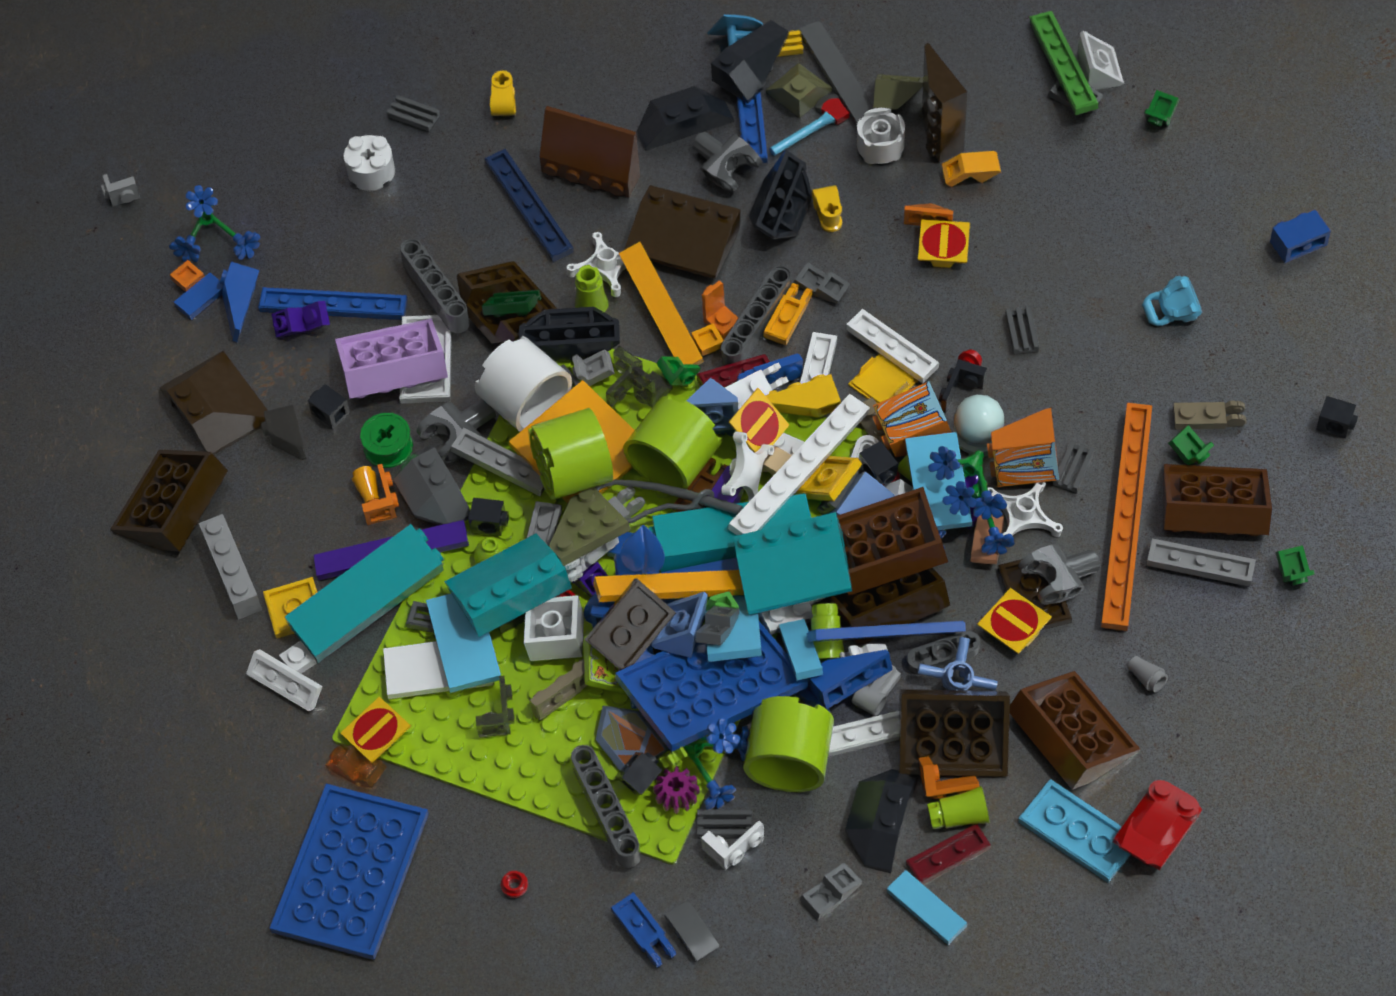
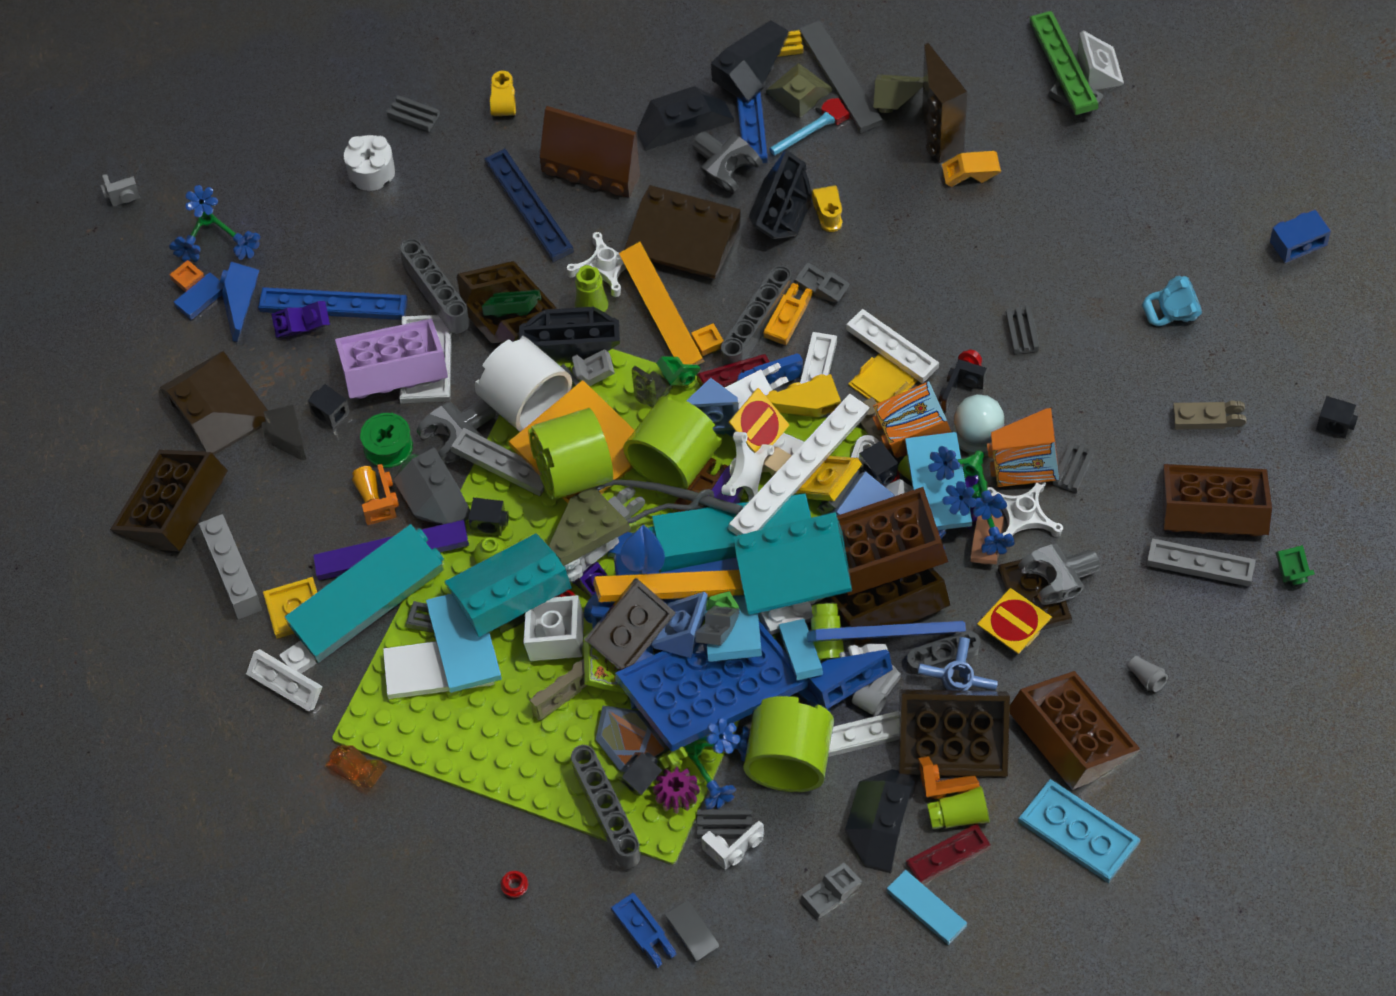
blue plate [269,784,429,960] -> none
piece [341,697,411,763] -> none
clear smoke bracket [476,676,515,738] -> none
light grey hinge [527,501,562,546] -> none
clear smoke bracket [606,346,644,407] -> none
orange bracket [702,281,739,340] -> none
dark azure shield [707,14,764,46] -> none
white brick [857,108,905,164] -> none
orange slope [904,203,953,226] -> none
piece [918,220,970,268] -> none
orange plate [1101,403,1153,631] -> none
red slope [1113,780,1202,871] -> none
green bracket [1144,90,1179,127] -> none
green bracket [1168,425,1214,465] -> none

